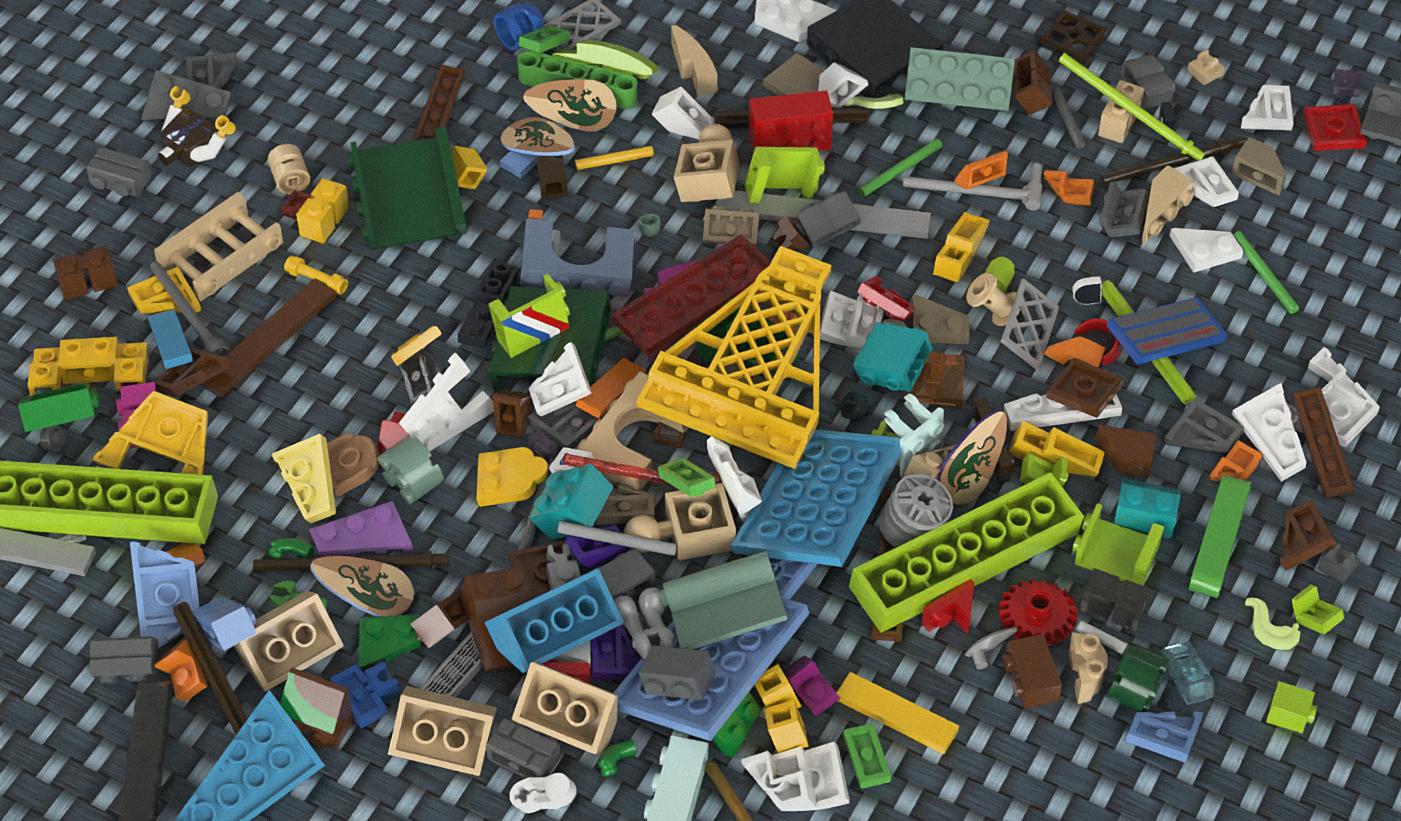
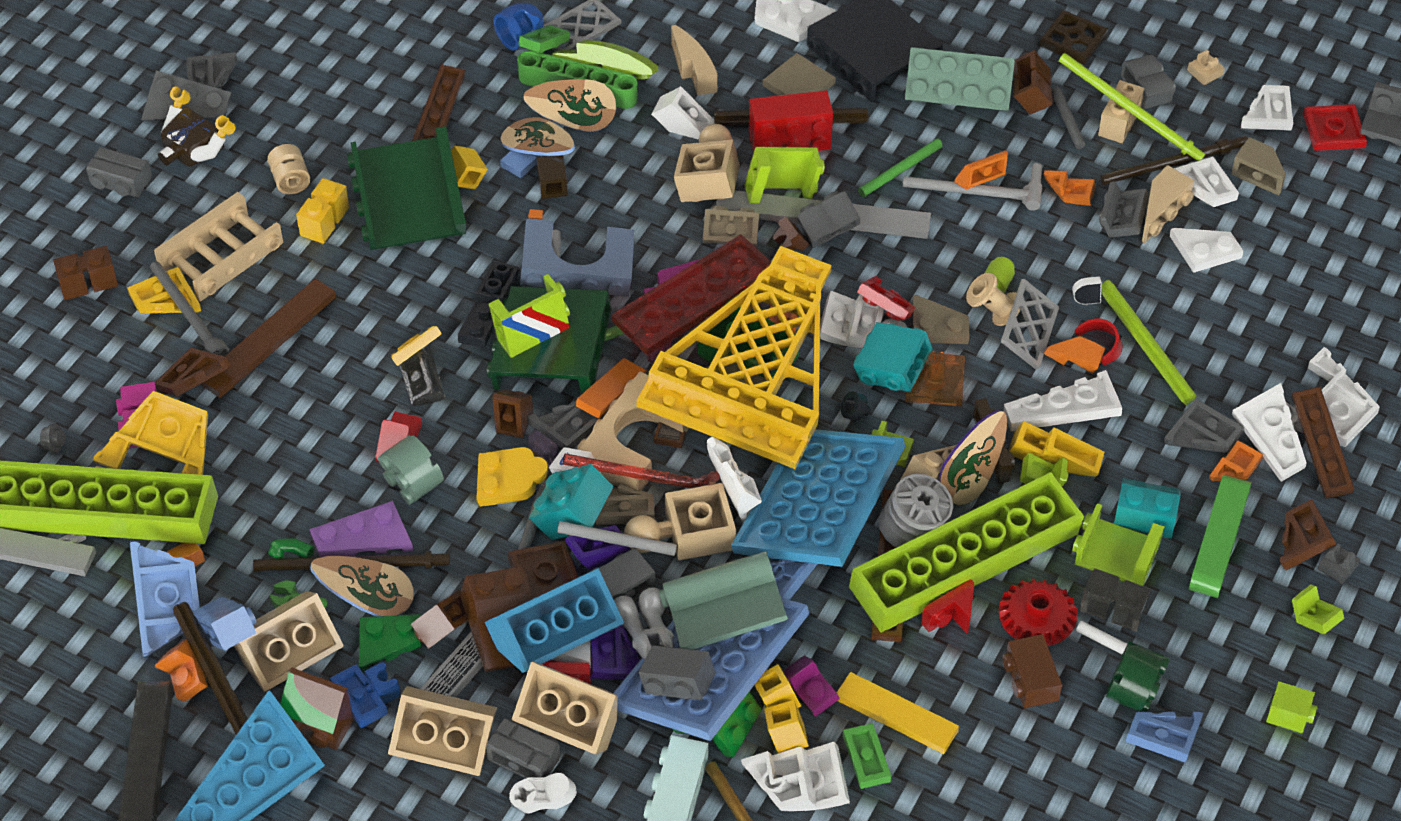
green window [18,382,100,432] -> none
yellow bracket [28,337,150,395] -> none
dark grey brick [90,636,159,684] -> none
dark azure tile [147,309,193,369] -> none
light yellow wing [271,434,336,523] -> none
clear red plate [281,190,312,220] -> none
yellow bar [284,256,348,295] -> none
medium nougat tile [327,433,380,497] -> none
white wing [399,353,494,452] -> none
white wing [528,342,592,416] -> none
light grey plate [546,543,580,590] -> none
yellow bar [575,146,654,170] -> none
green arm [598,740,637,776] -> none
sand green hinge [638,214,660,237] -> none
bright green plate [658,457,715,497] -> none
white slope [818,63,868,108] -> none
yellowish green piece [845,94,903,109] -> none
light aqua plate [884,394,944,478] -> none
yellow slope [933,212,990,283] -> none
light grey bar [965,627,1018,669] -> none
reddish brown tile [1046,359,1124,418] -> none
tan cylinder [1068,632,1108,704] -> none
reddish brown slope [1095,425,1156,478] -> none
tile [1107,297,1228,365] -> none
black tile [1158,102,1176,139] -> none
clear light blue slope [1161,641,1214,705] -> none
bright green bar [1233,231,1299,314] -> none
yellowish green piece [1245,597,1301,650] -> none
clear purple plate [1332,69,1361,97] -> none

